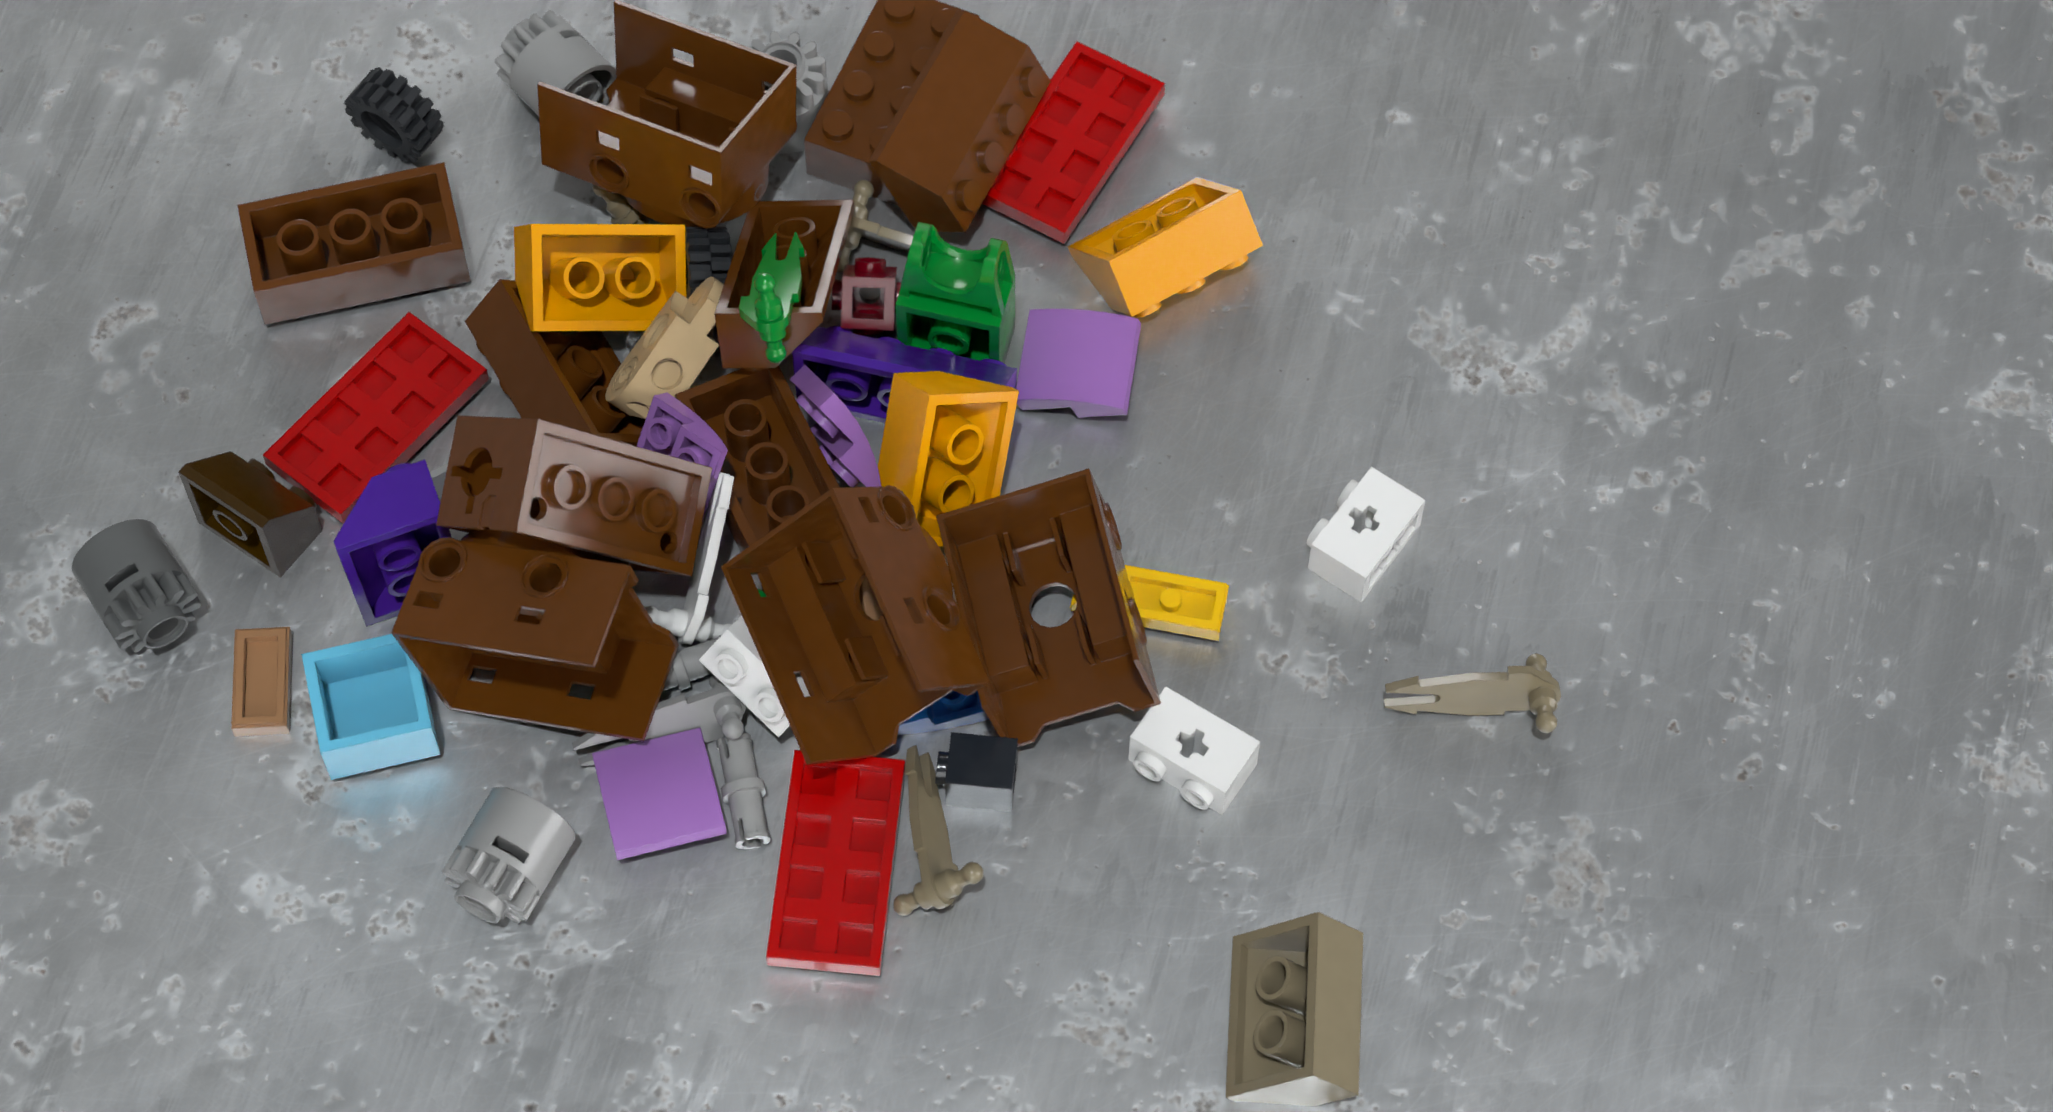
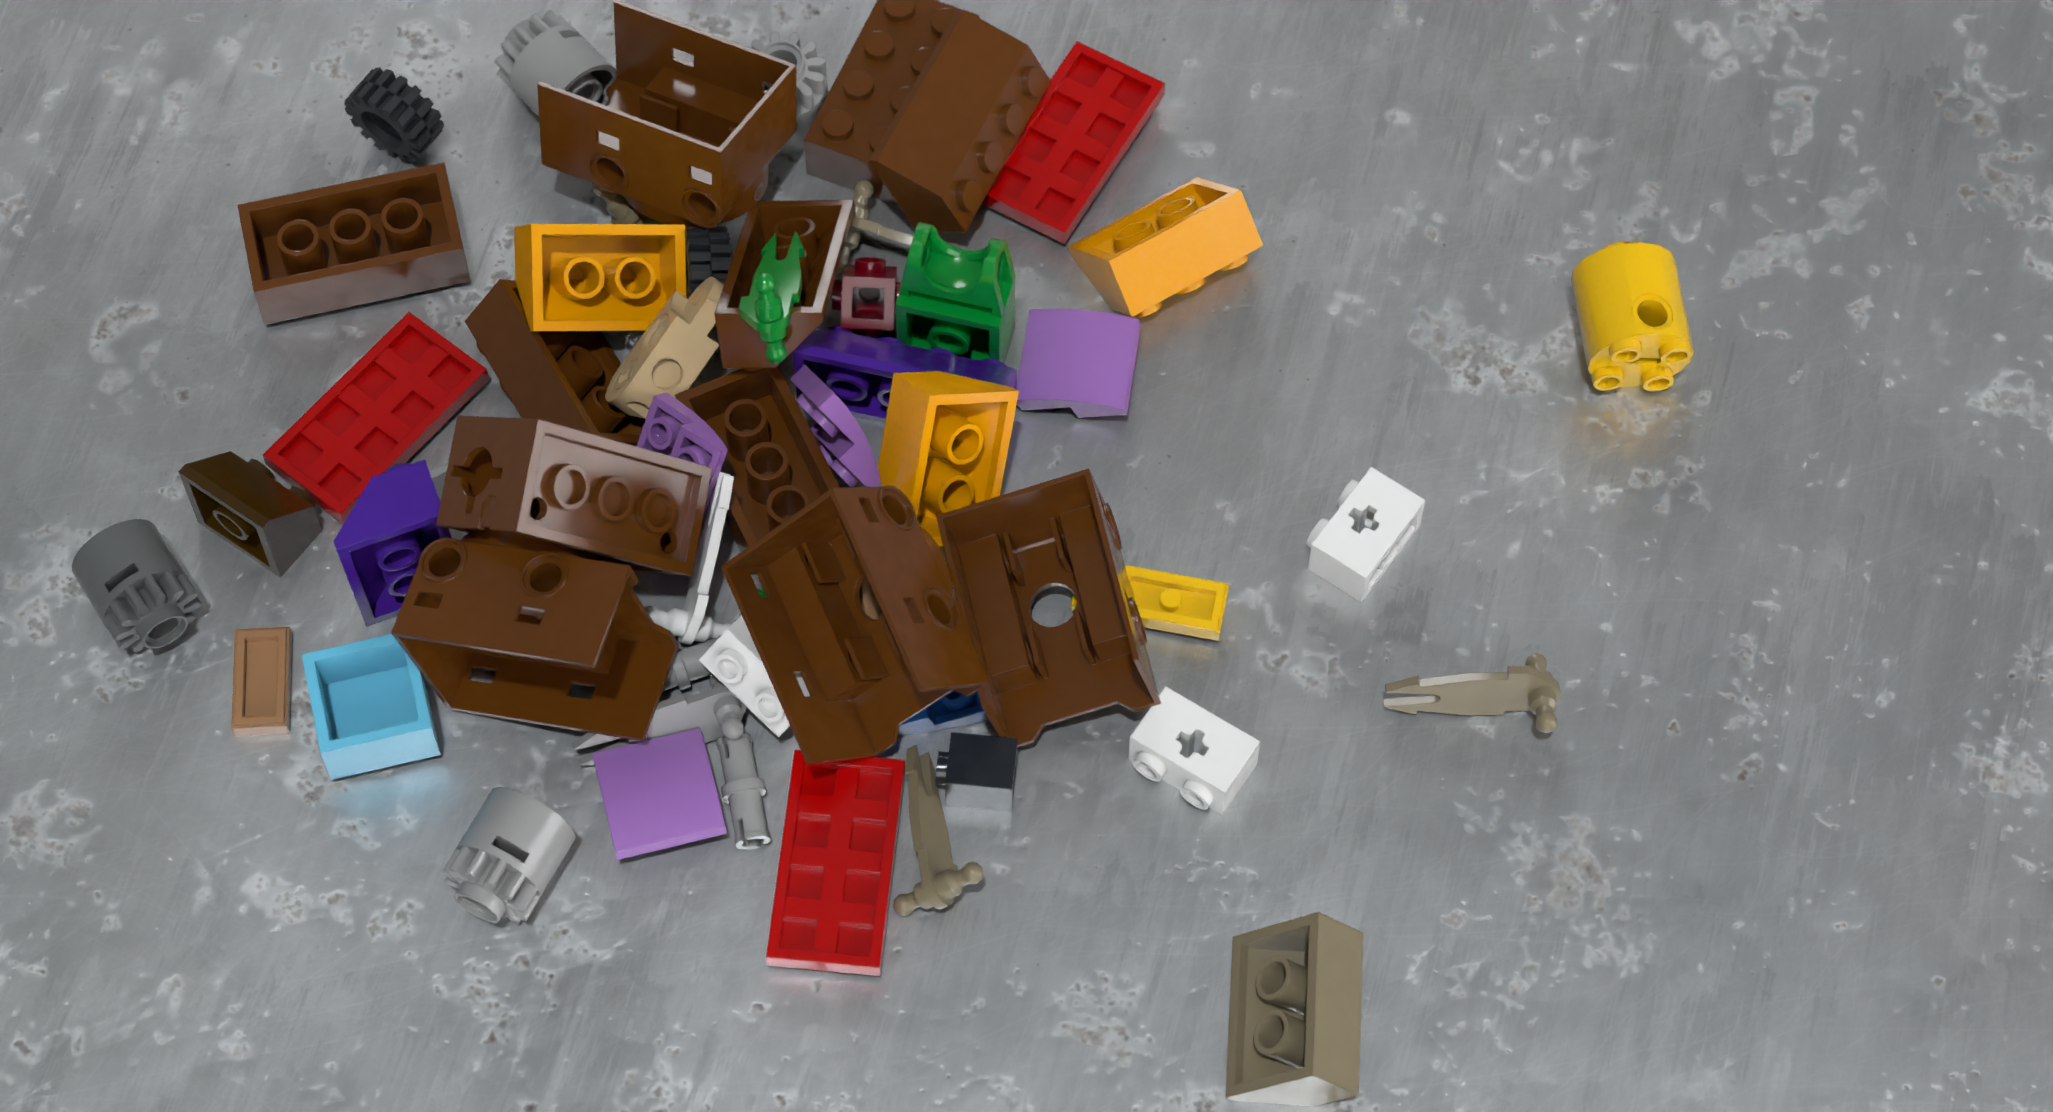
none -> yellow cylinder [1571,241,1694,392]

